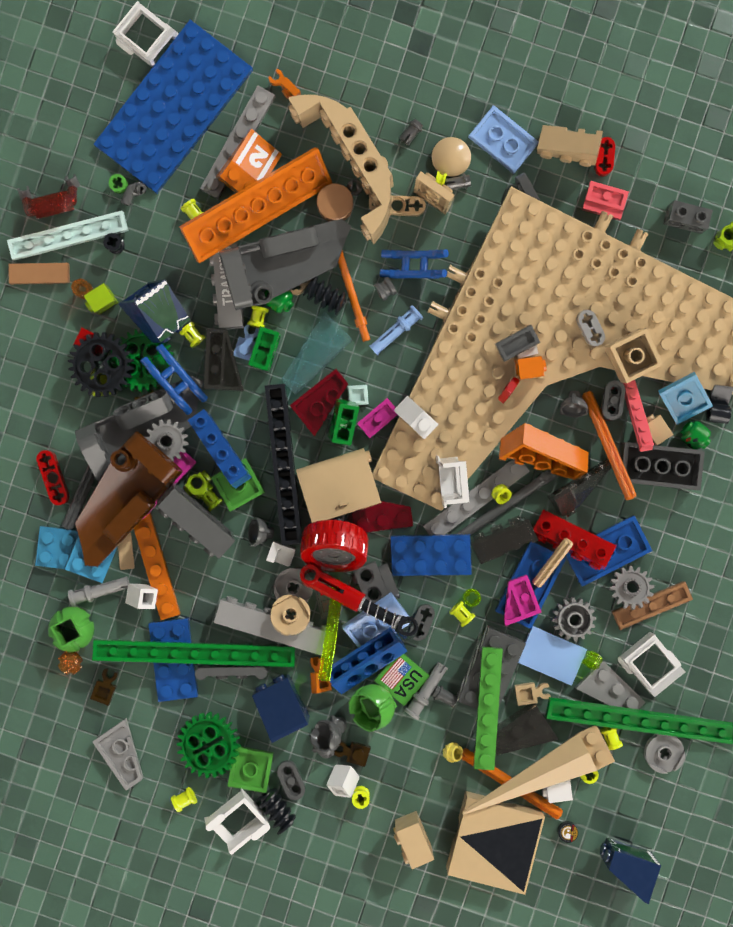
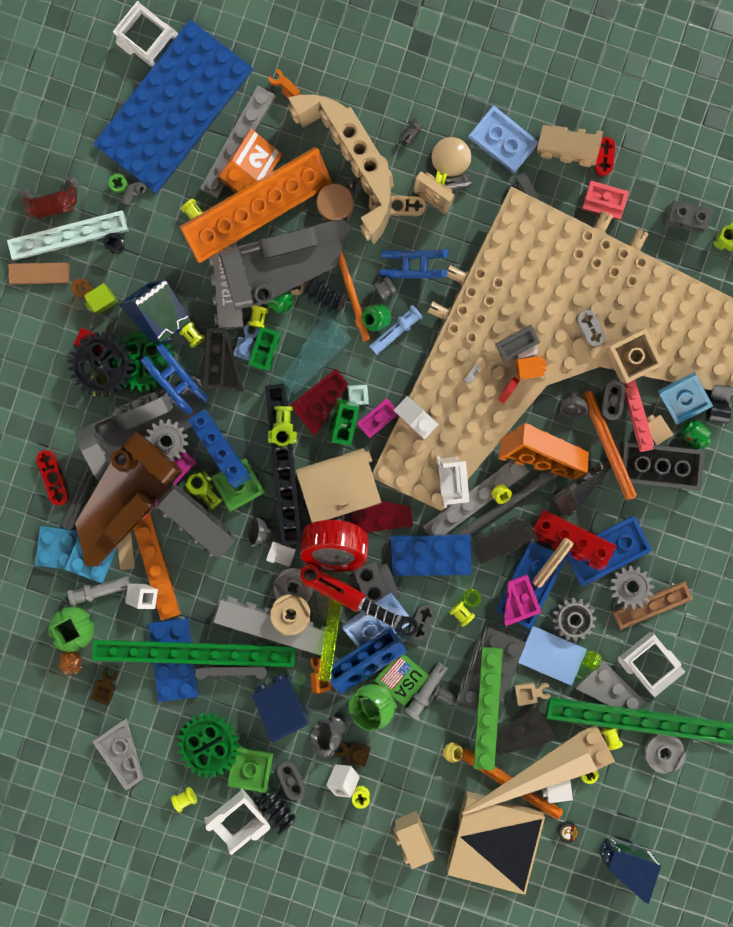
none -> lime connector [268,406,297,446]
none -> green head [362,304,391,331]
none -> light grey tile [462,364,480,384]

